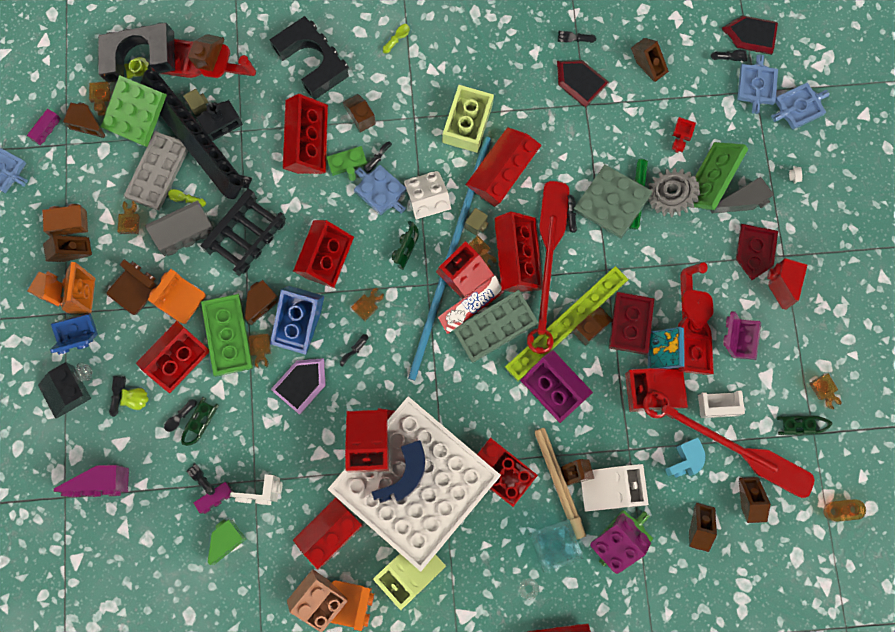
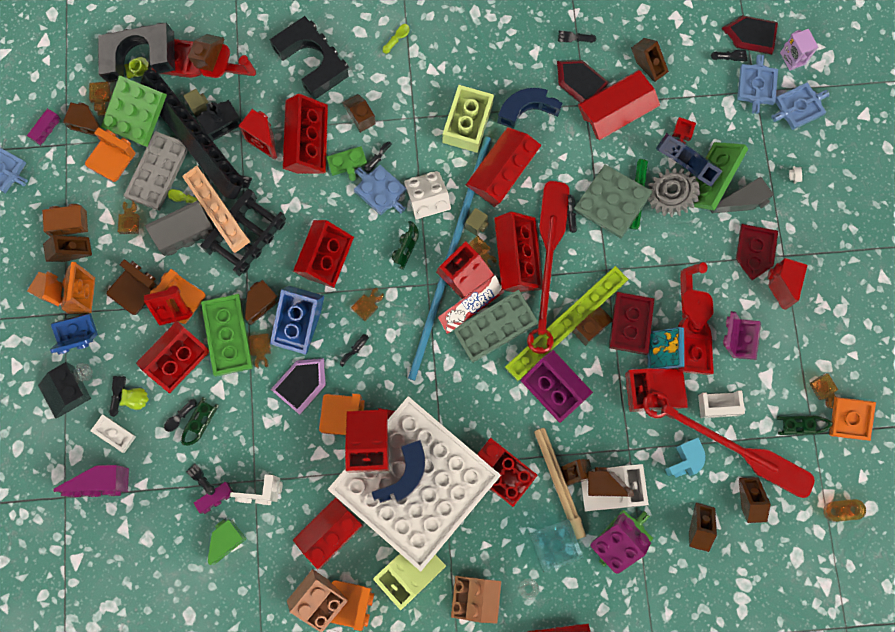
none -> orange bracket [85,127,136,182]
none -> white plate [91,414,136,453]
none -> red plate [144,285,193,326]
none -> light nougat plate [182,166,250,253]
none -> red slope [239,109,277,160]
none -> orange bracket [319,394,365,435]
none -> nougat slope [451,576,501,623]
none -> dark blue arch [497,88,563,129]
none -> red slope [578,70,660,140]
none -> reddish brown slope [588,467,634,497]
none -> dark blue arch [656,133,722,186]
none -> lavender brick [780,29,818,71]
none -> orange plate [829,397,876,441]

